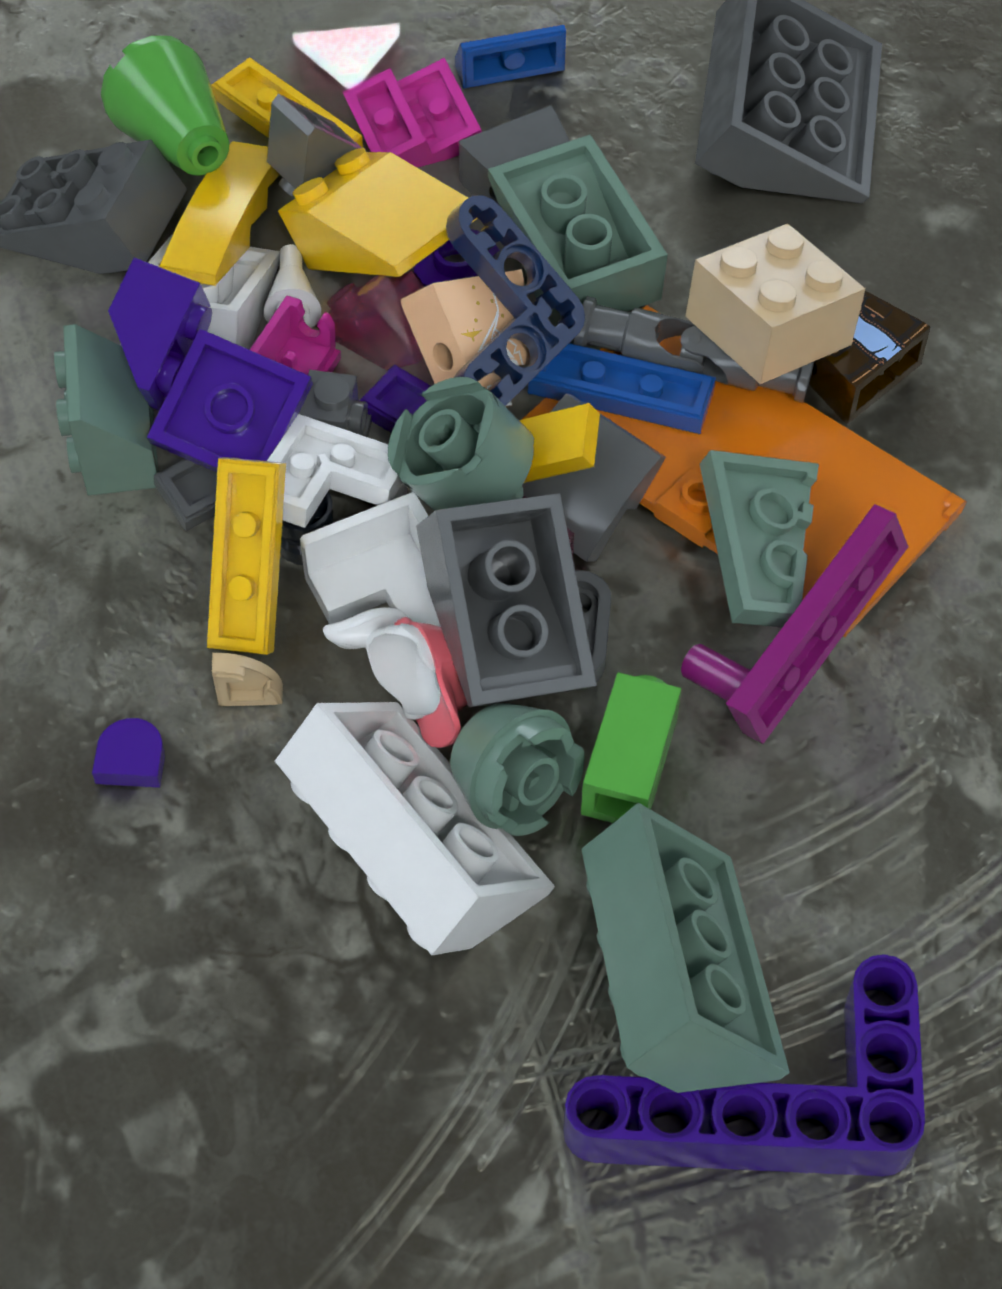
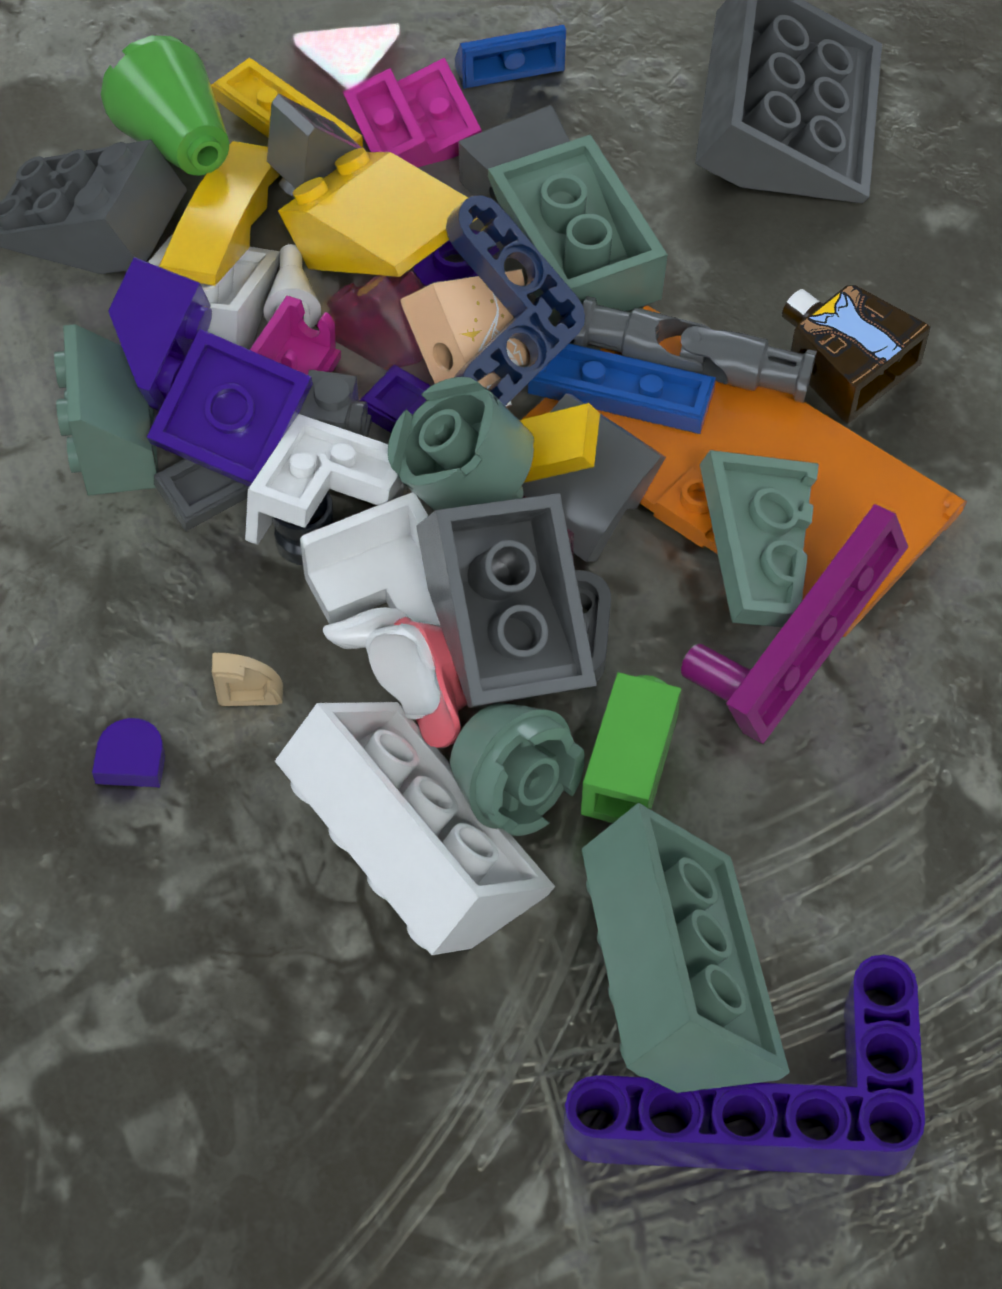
yellow tile [207,457,286,655] -> none
tan brick [685,223,866,384] -> none

